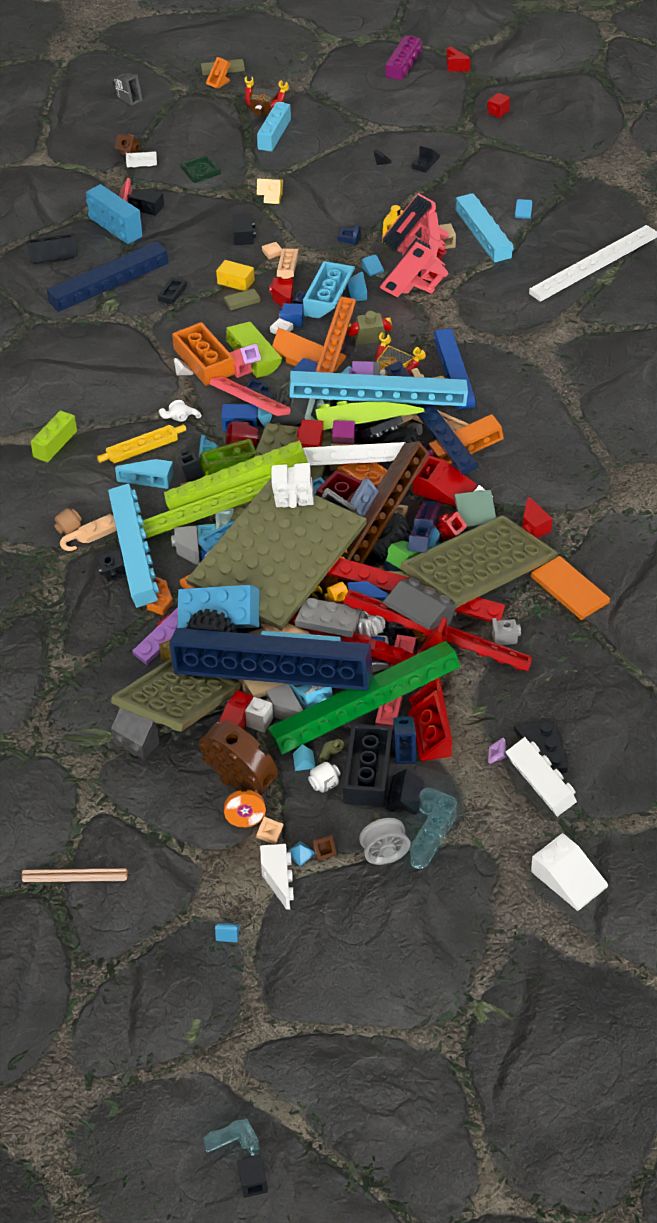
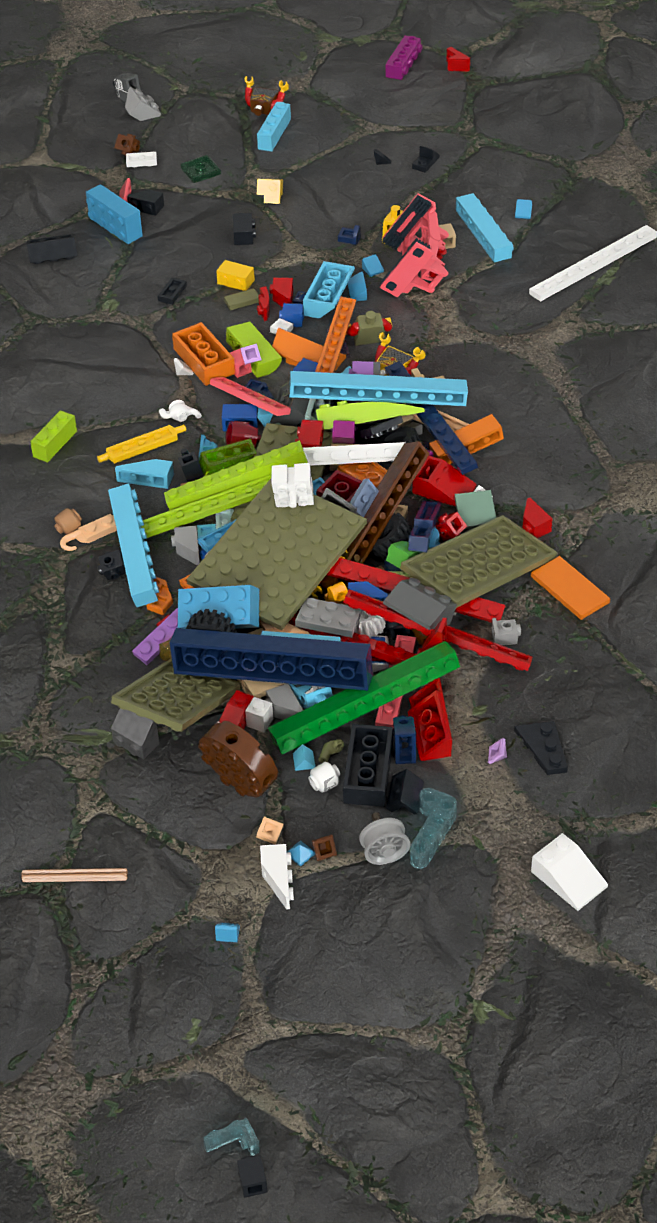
dark blue brick [47,242,168,312] -> none
olive tile [201,59,245,76] -> none
orange slope [205,57,231,89] -> none
orange tile [224,790,266,828] -> none
light nougat tile [262,242,282,259] -> none
light nougat plate [277,249,298,279] -> none
blue beam [434,328,475,410] -> none
red brick [487,93,510,118] -> none
white brick [506,737,577,817] -> none
none -> light grey slope [125,87,161,121]
none -> red slope [257,286,270,321]

